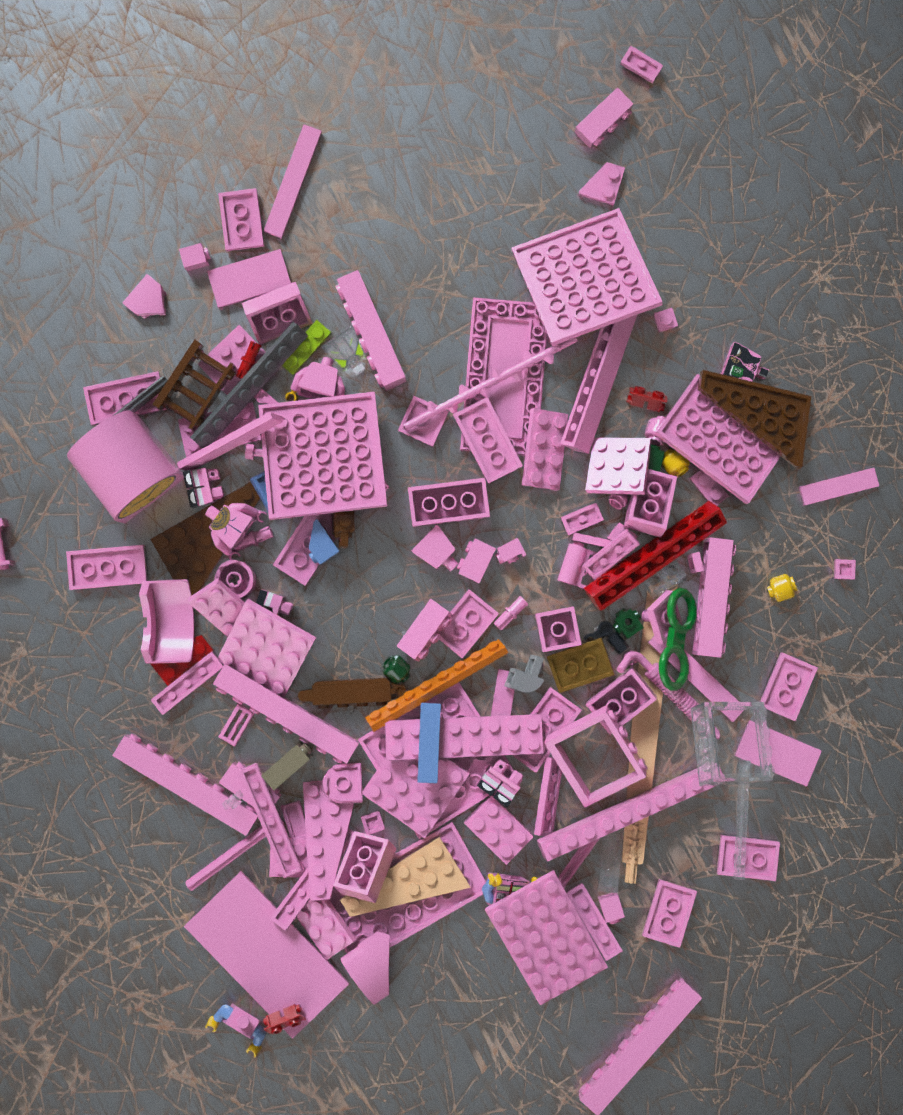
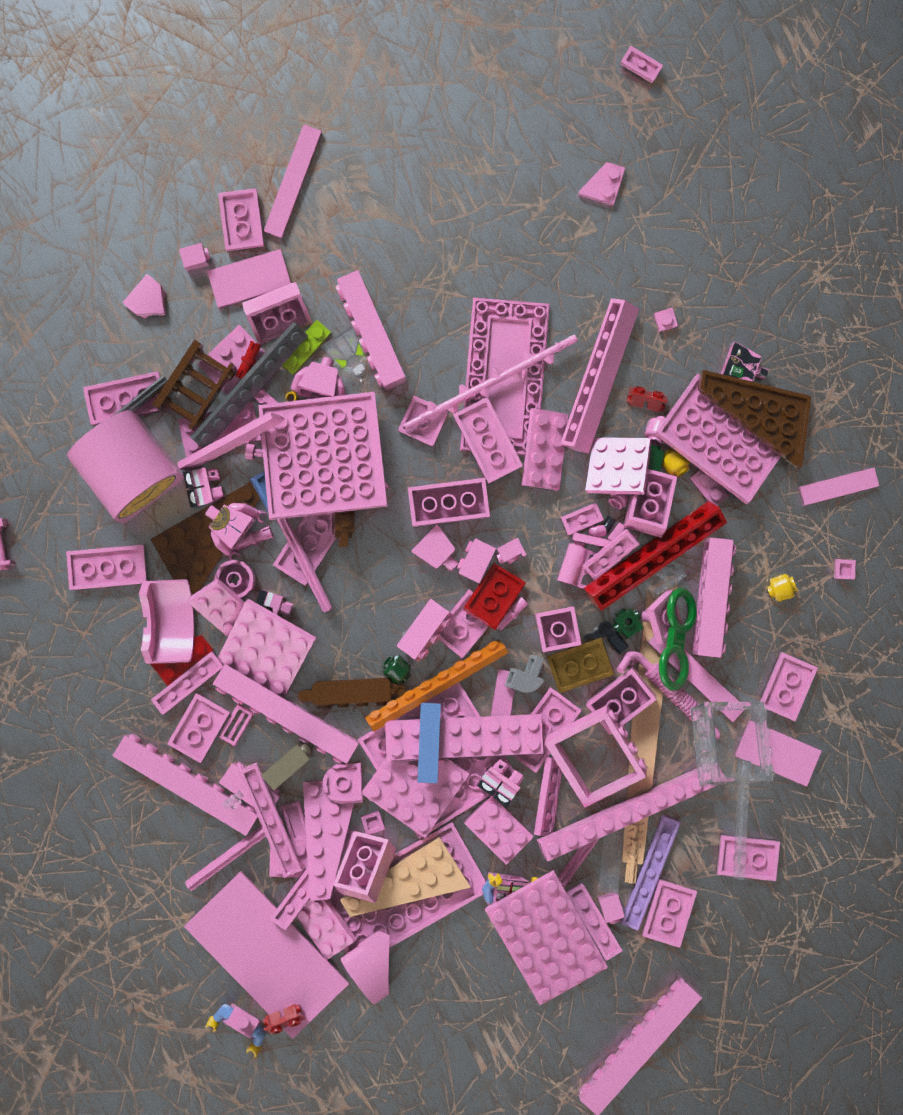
medium blue slope [309,519,340,565] -> none
bright pink plate [511,208,662,346] -> none
bright pink brick [574,87,633,149] -> none
bright pink tile [687,552,704,573] -> none
none -> bright pink plate [167,693,231,763]
none -> bright pink axle [277,518,332,613]
none -> red tile [463,562,526,631]
none -> arm [588,516,616,538]
none -> lavender tile [620,814,681,931]

